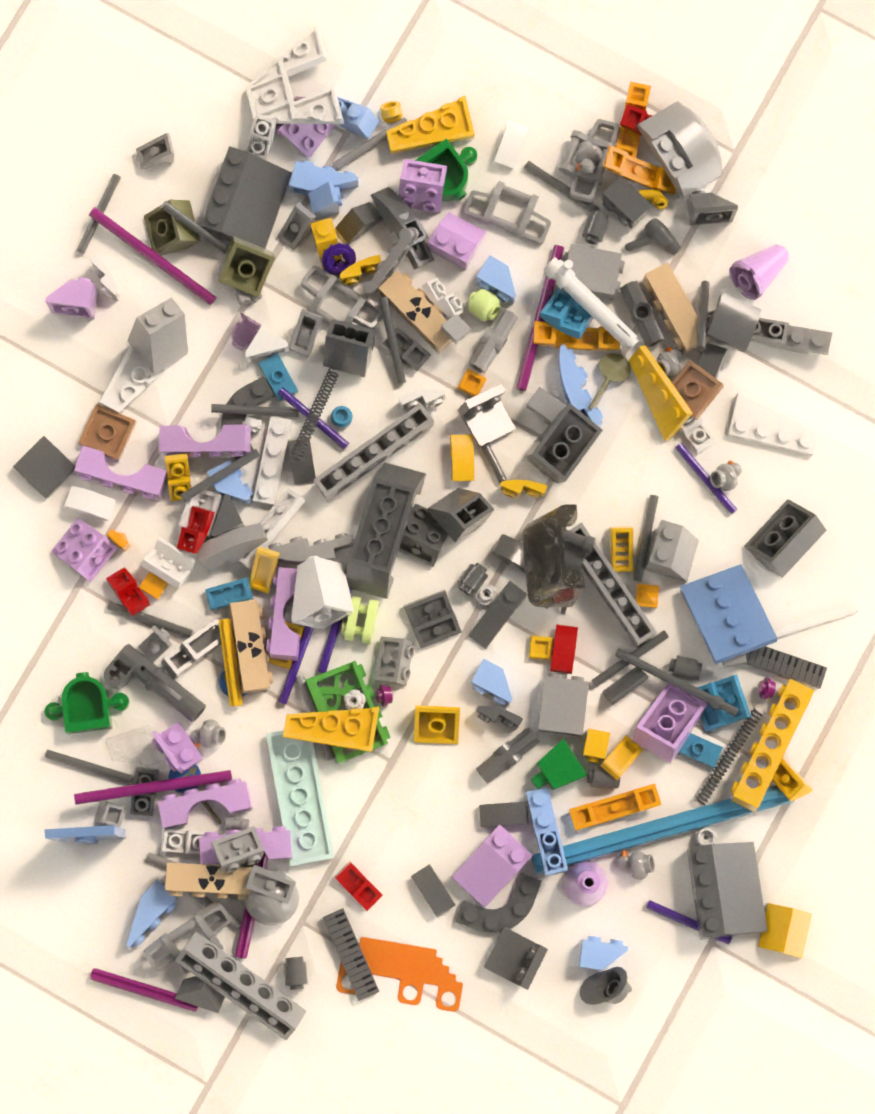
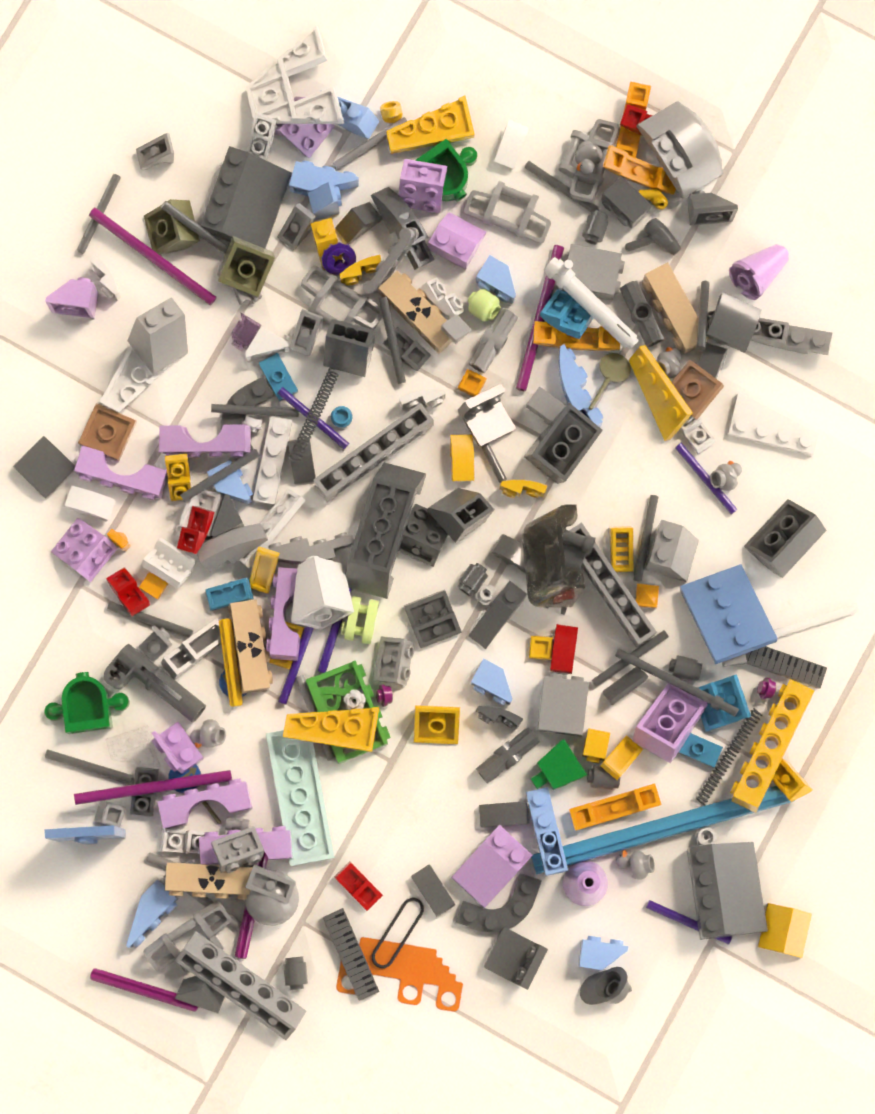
none -> black piece [372,898,424,968]

